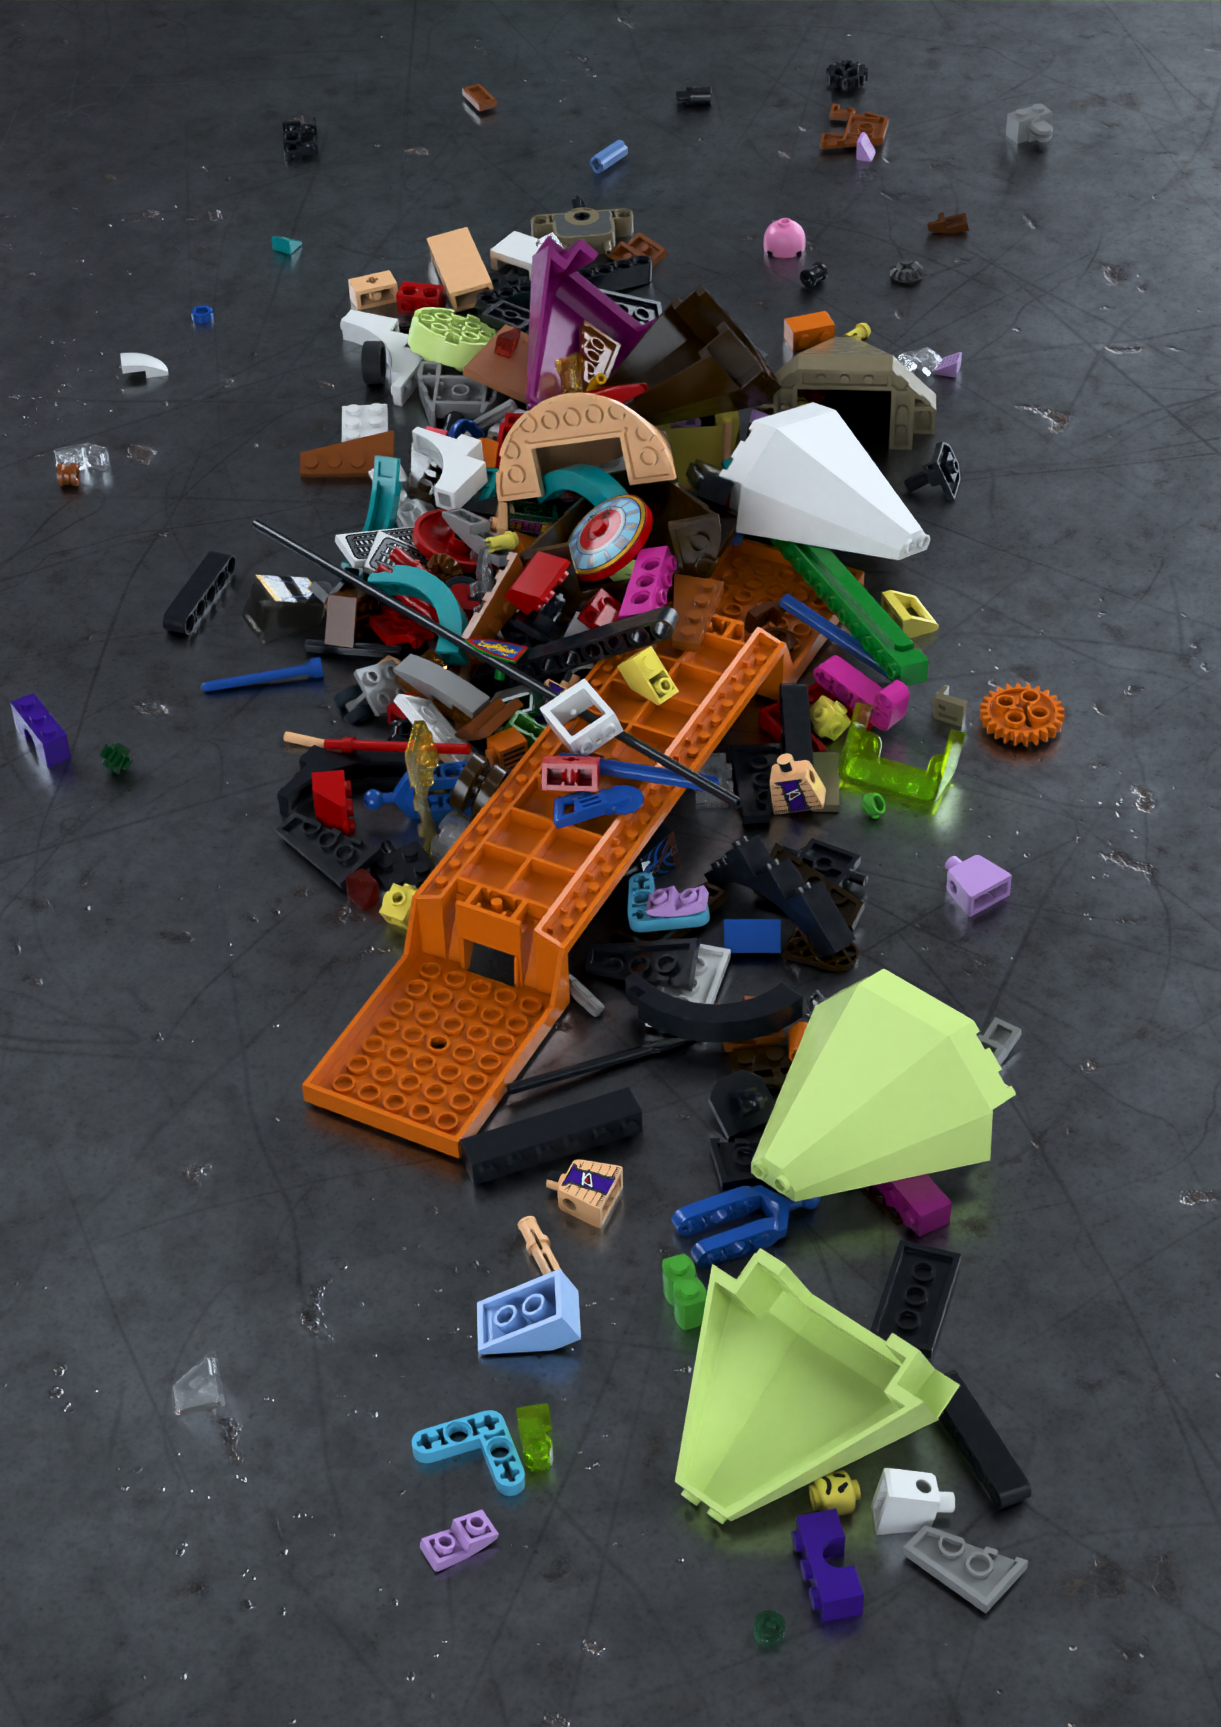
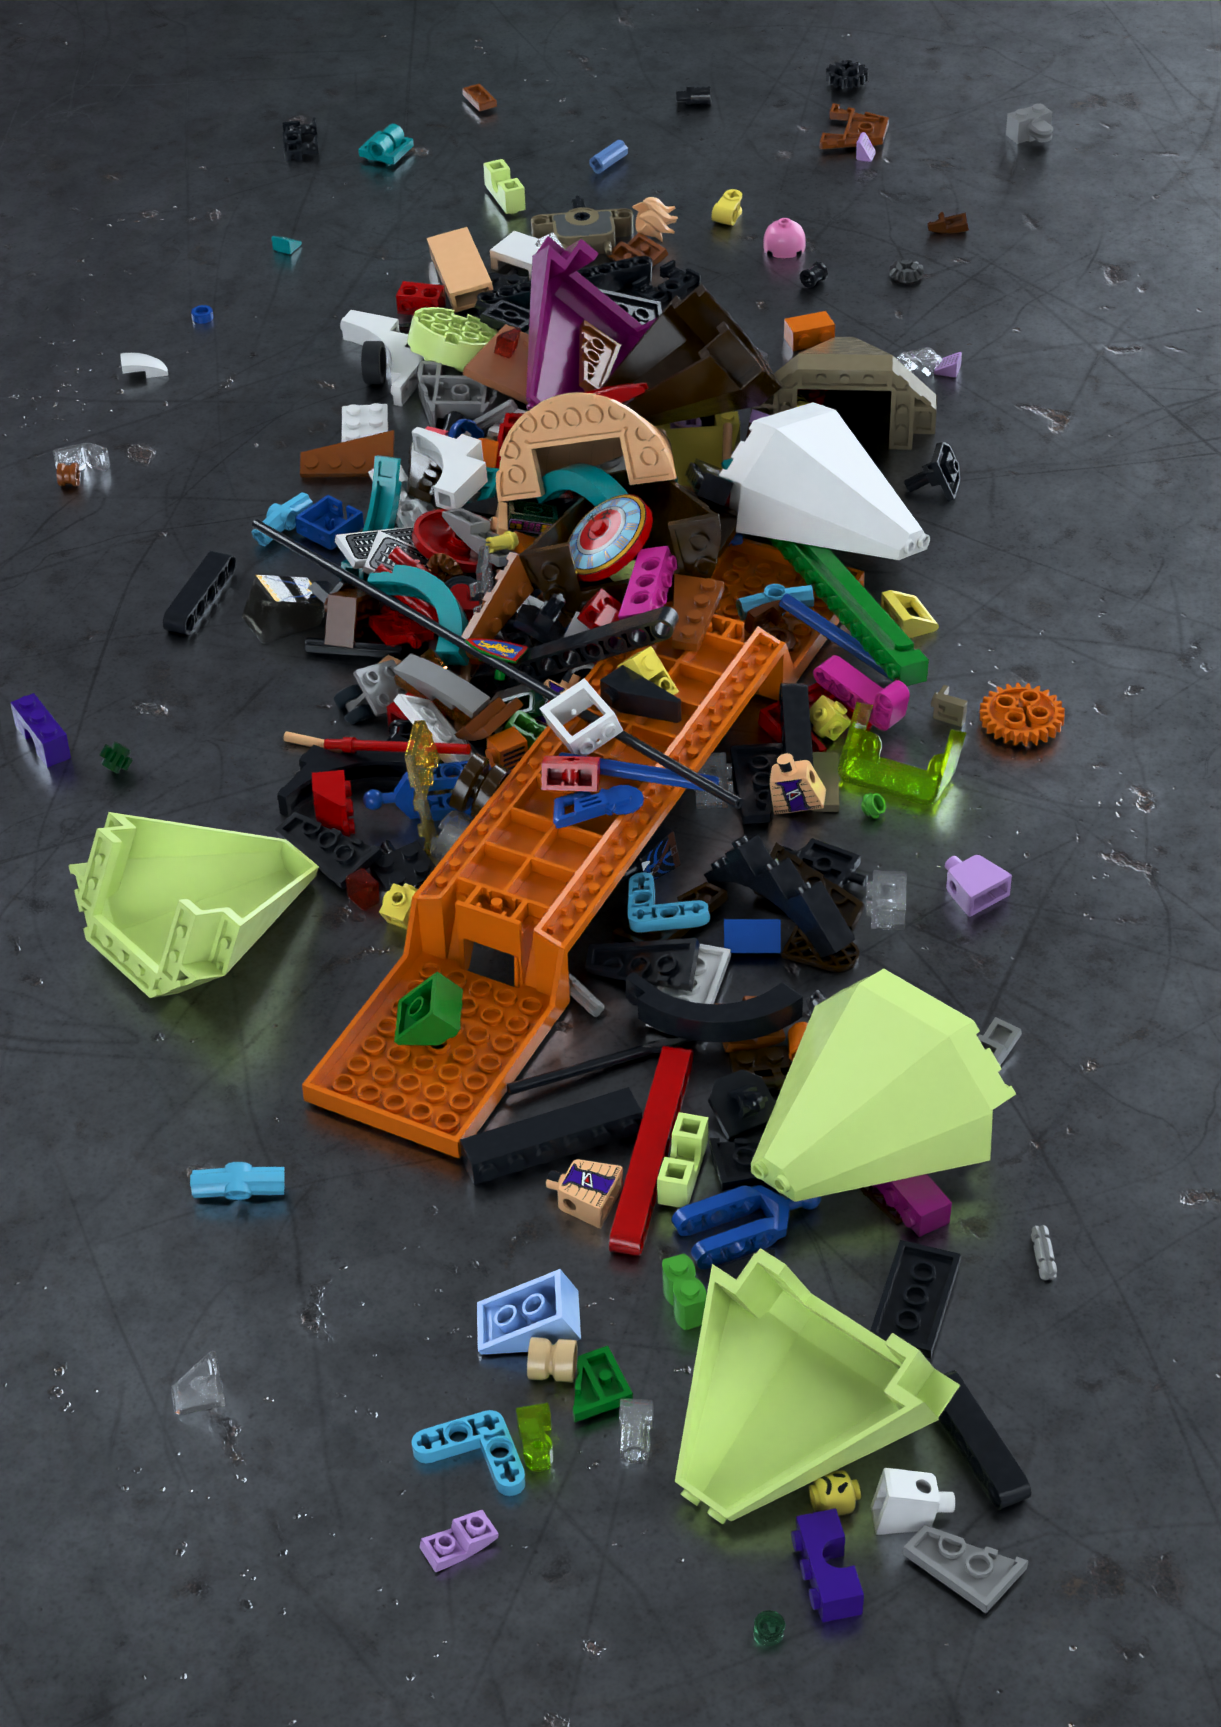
blue piece [201,657,324,692] -> none
light nougat brick [348,270,398,311] -> none
red slope [503,551,571,615] -> none
light nougat pin [517,1216,562,1275] -> none
clear yellow piece [555,352,585,394] -> none
yellow arm [585,373,607,392] -> none
lavender slope [646,885,709,917] -> none
light yellow pin [843,323,871,340] -> none
none -> yellowish green piece [69,812,319,998]
none -> medium azure piece [190,1162,285,1200]
none -> medium azure piece [251,492,313,547]
none -> blue piece [295,495,364,550]
none -> teal plate [358,124,414,164]
none -> green slope [394,972,463,1045]
none -> yellowish green arch [483,159,526,214]
none -> tan wheel [527,1337,577,1383]
none -> green wing [573,1346,633,1422]
none -> black slope [600,665,681,723]
none -> red beam [609,1046,693,1256]
none -> clear piece [619,1399,654,1464]
none -> light nougat hair [632,197,678,242]
none -> black piece [632,260,701,304]
none -> yellowish green arch [657,1112,708,1208]
none -> light yellow piece [712,189,742,226]
none -> medium azure piece [736,584,814,620]
none -> clear brick [866,870,907,930]
none -> light grey axle [1031,1225,1057,1281]

